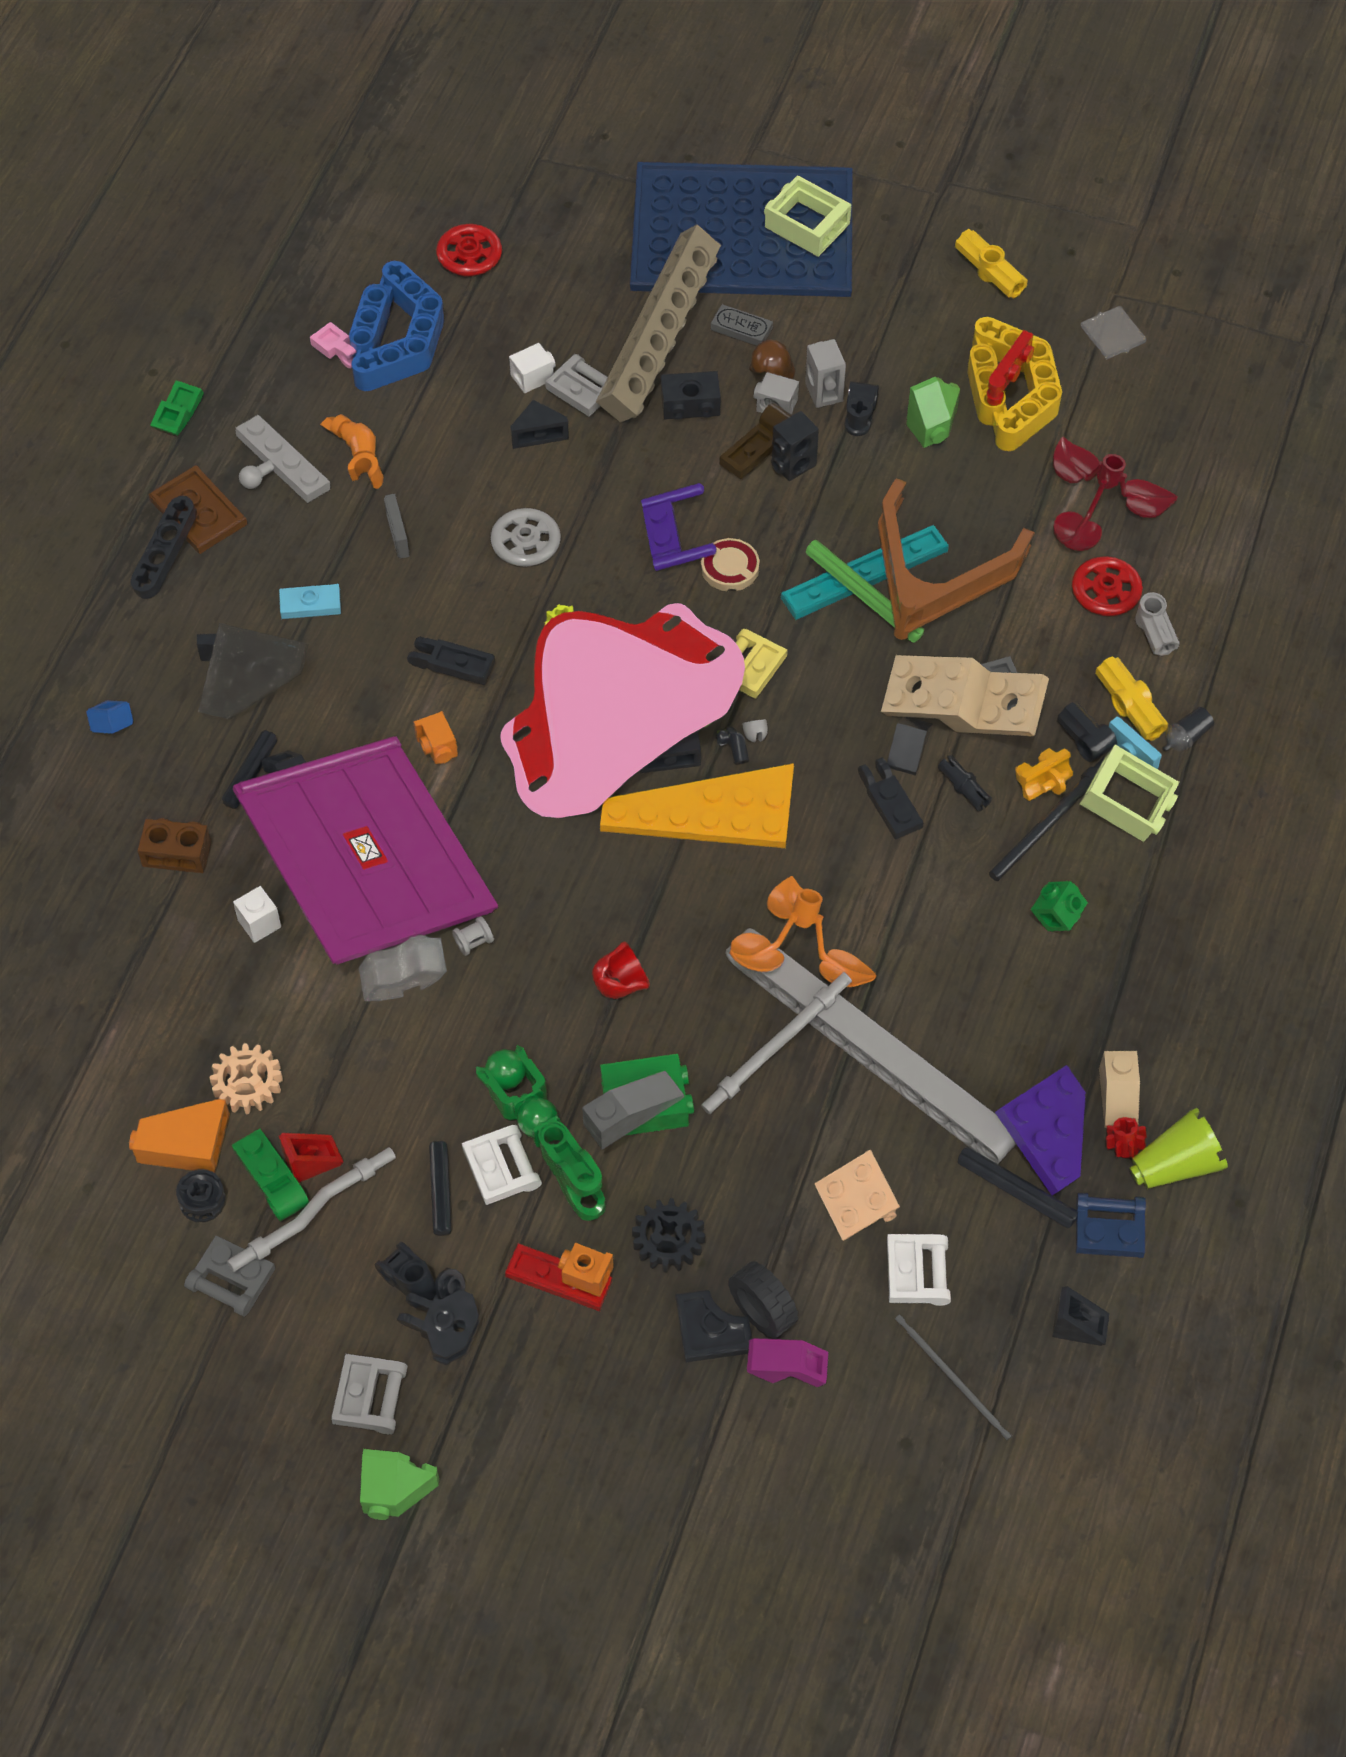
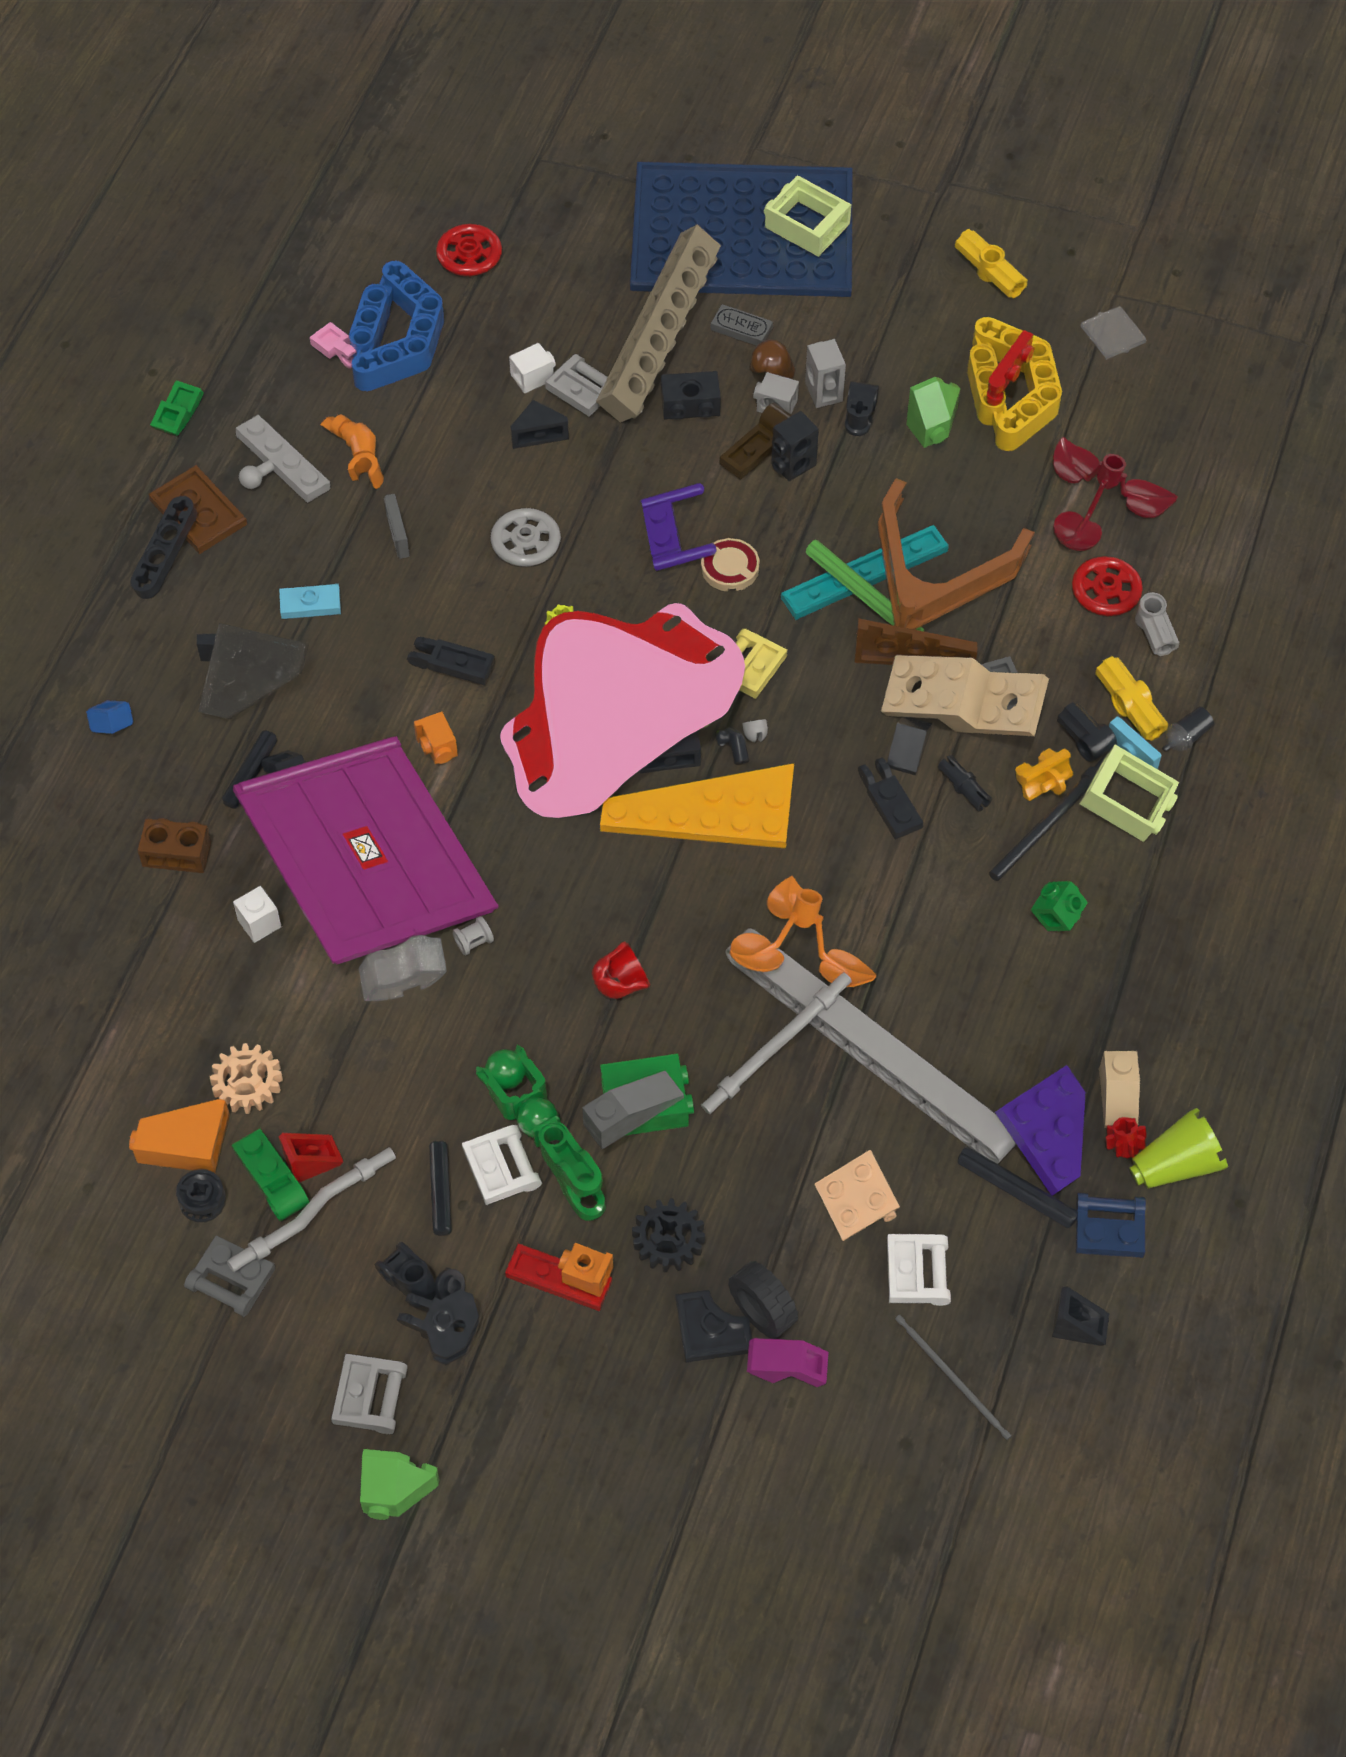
none -> reddish brown wing [855,618,977,665]

